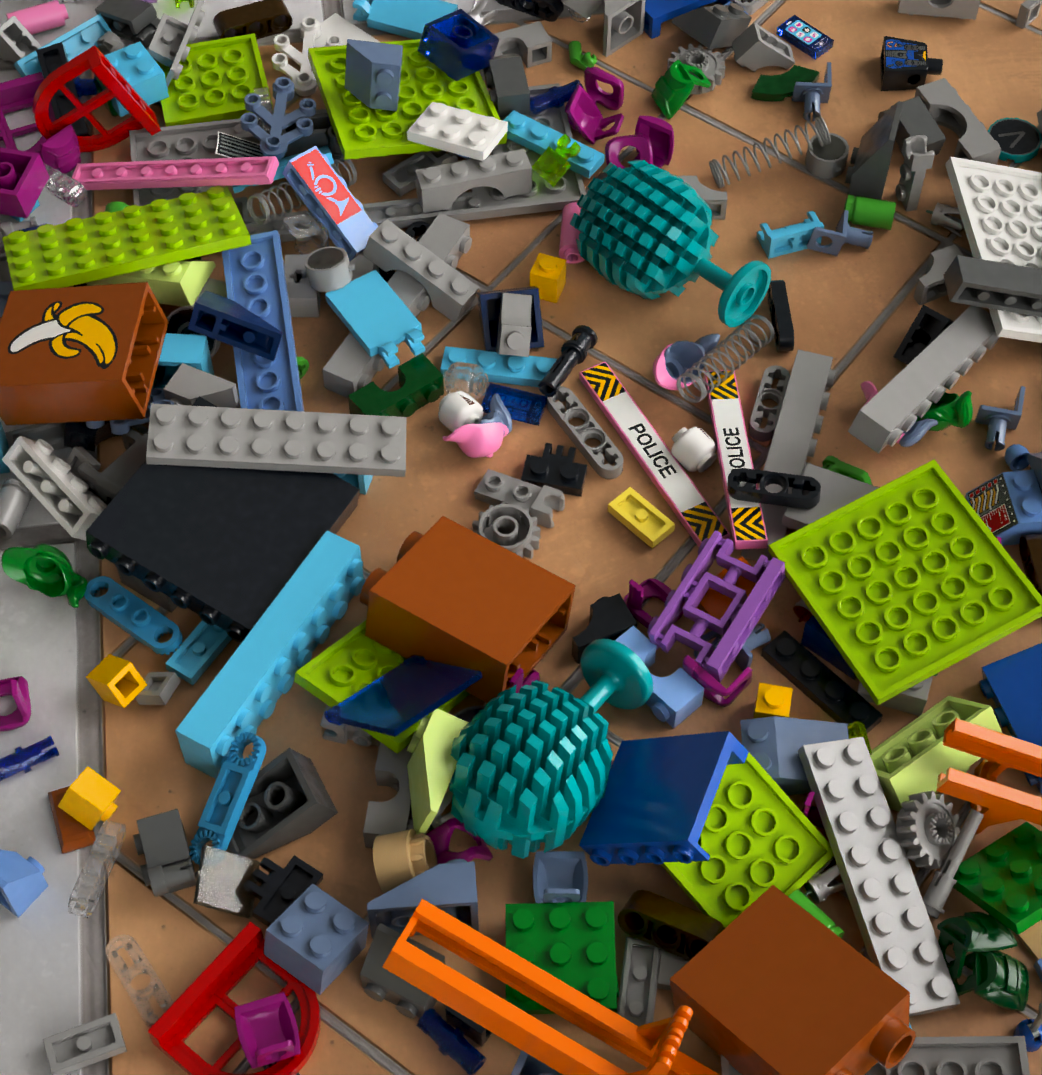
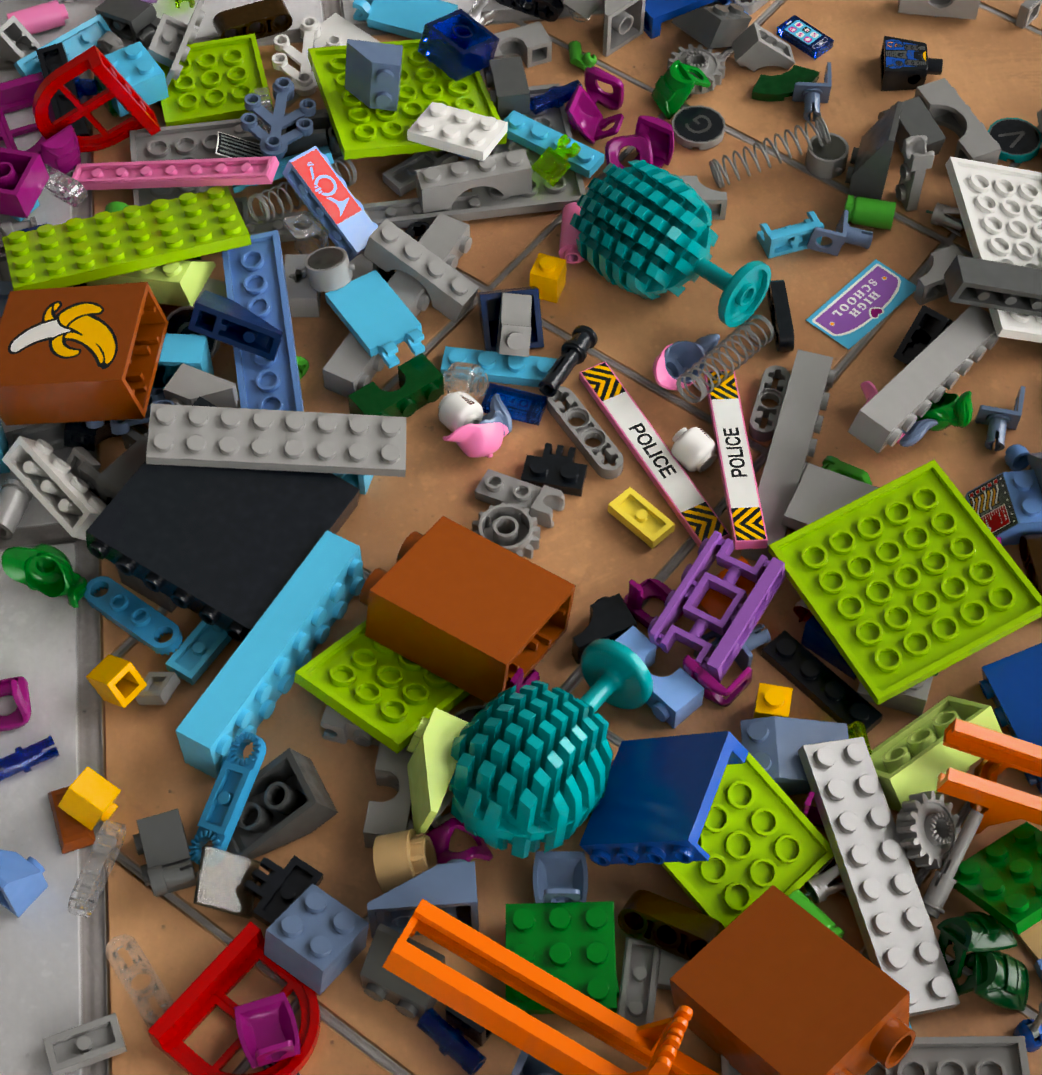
clear blue piece [324,655,483,737] -> none
black beam [728,468,821,509] -> none
none -> tile [671,105,726,150]
none -> sticker [806,259,916,350]

